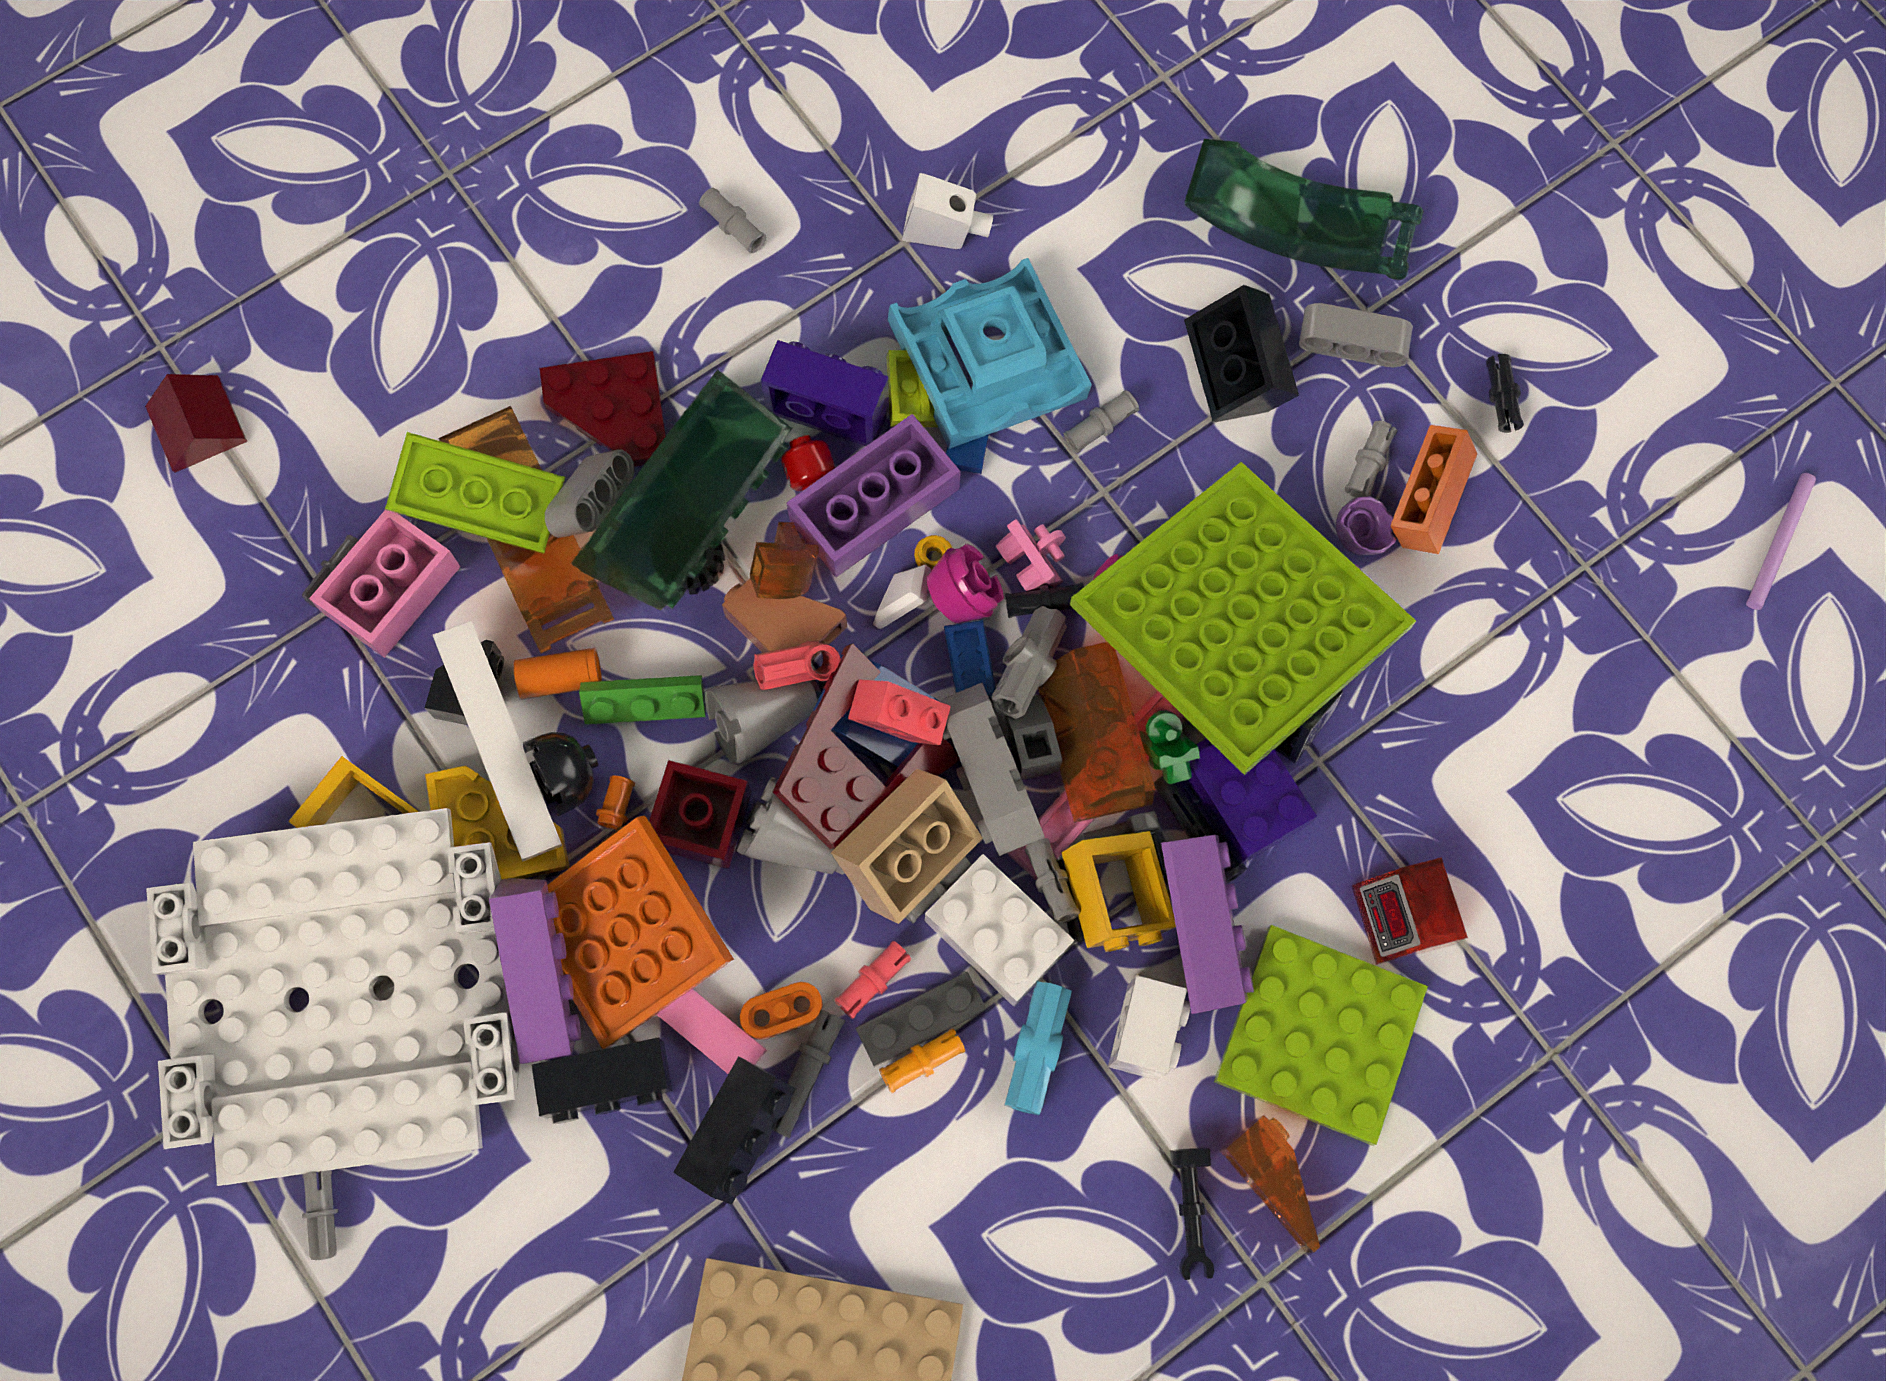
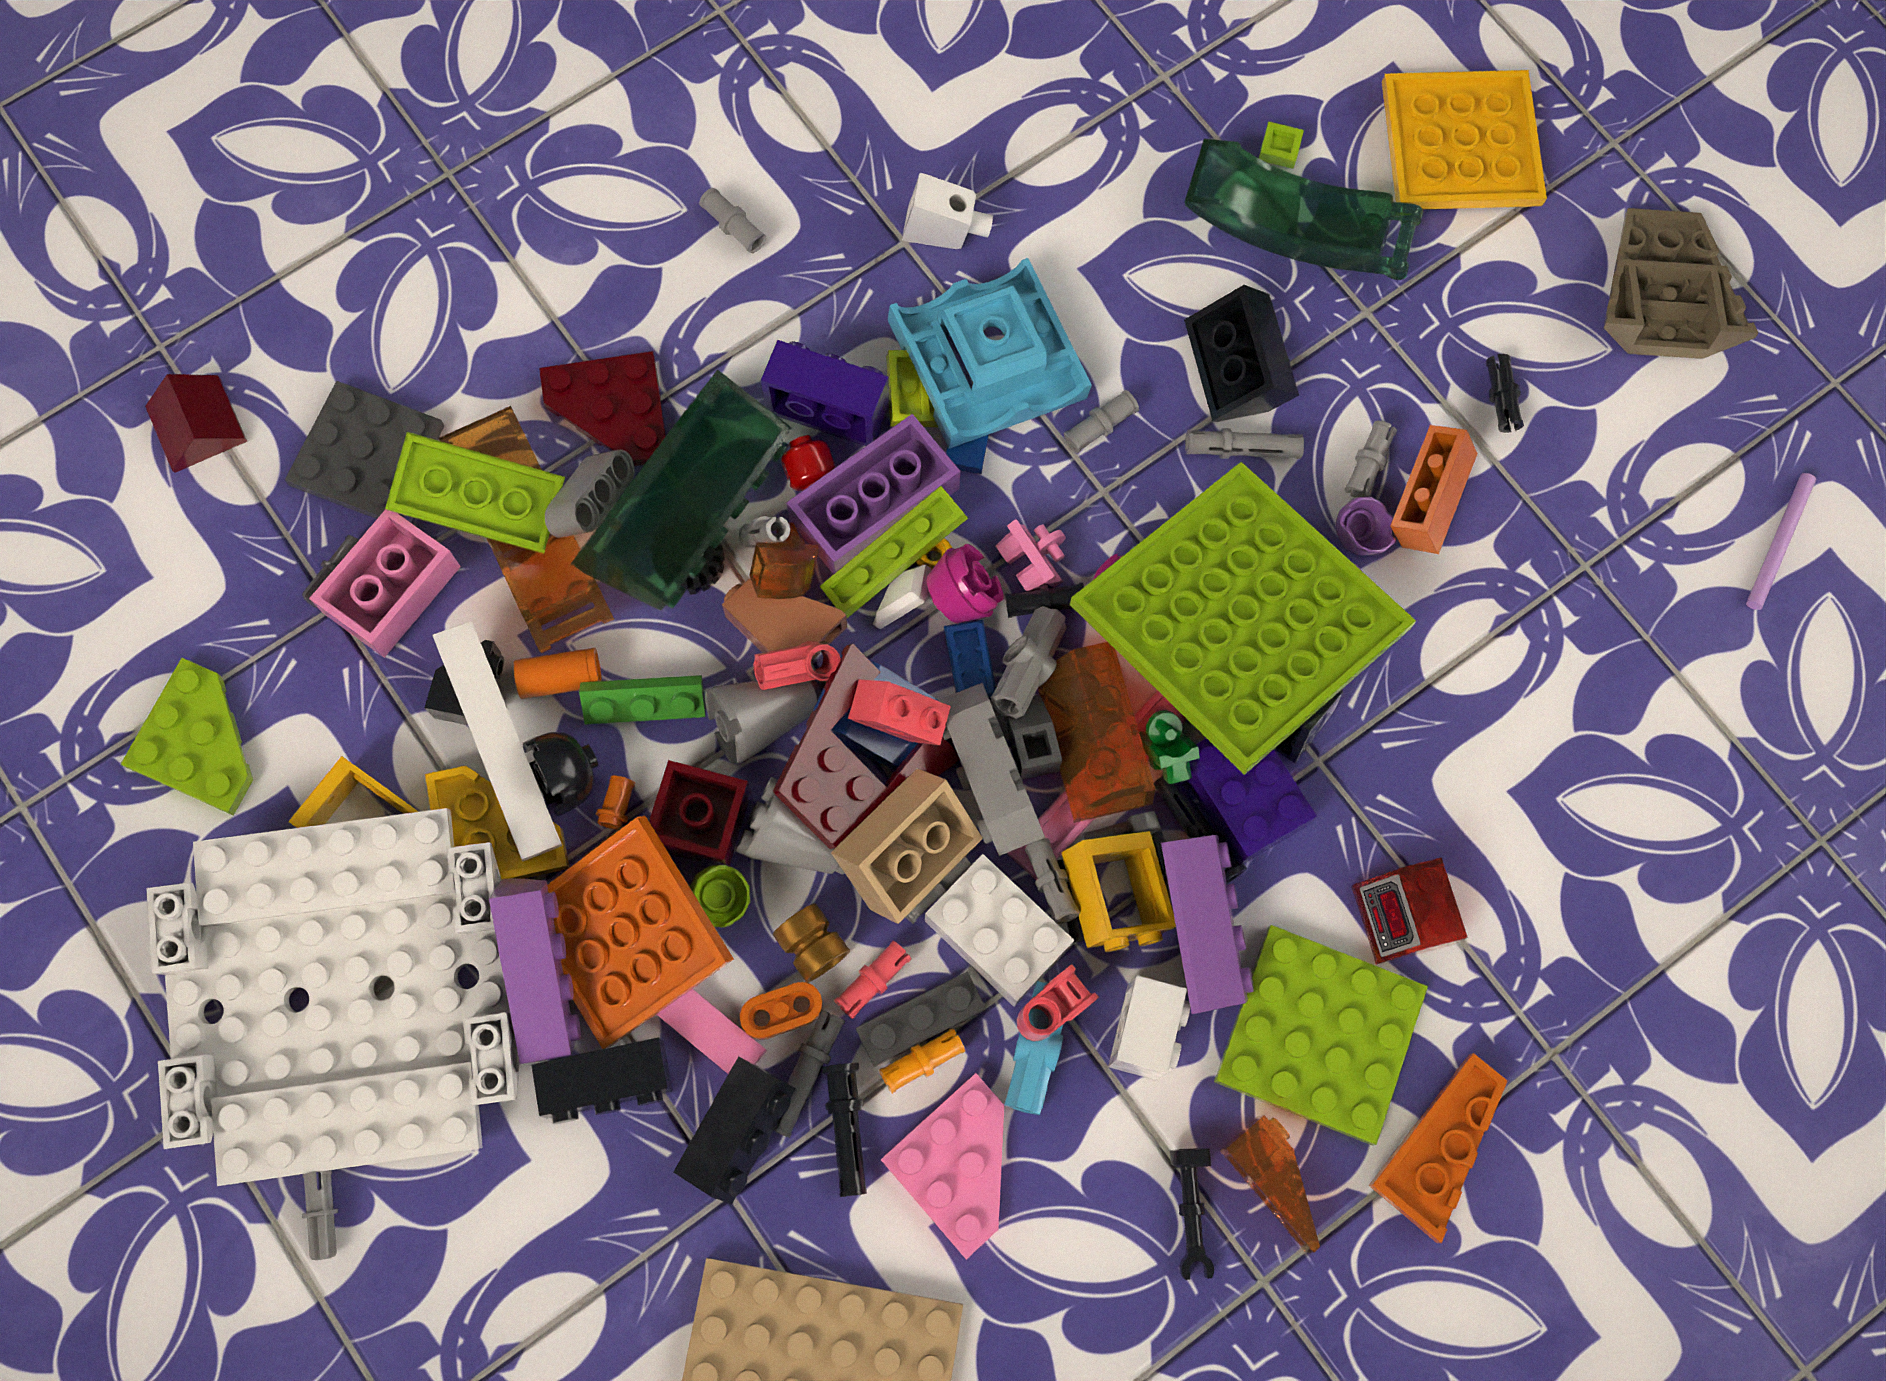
light grey beam [1299,303,1413,368] -> none
none -> lime plate [120,658,253,816]
none -> dark grey plate [285,381,444,519]
none -> lime hair [689,865,750,928]
none -> light grey pin [739,516,790,548]
none -> pearl gold wheel [773,903,850,983]
none -> lime plate [819,486,968,618]
none -> black pin [822,1063,867,1197]
none -> bright pink plate [881,1073,1004,1260]
none -> coral piece [1017,964,1099,1041]
none -> light grey pin [1185,428,1304,459]
none -> lime plate [1258,121,1304,169]
none -> orange wing [1368,1053,1507,1243]
none -> yellow plate [1382,70,1547,210]
none -> dark tan wedge [1604,208,1759,359]

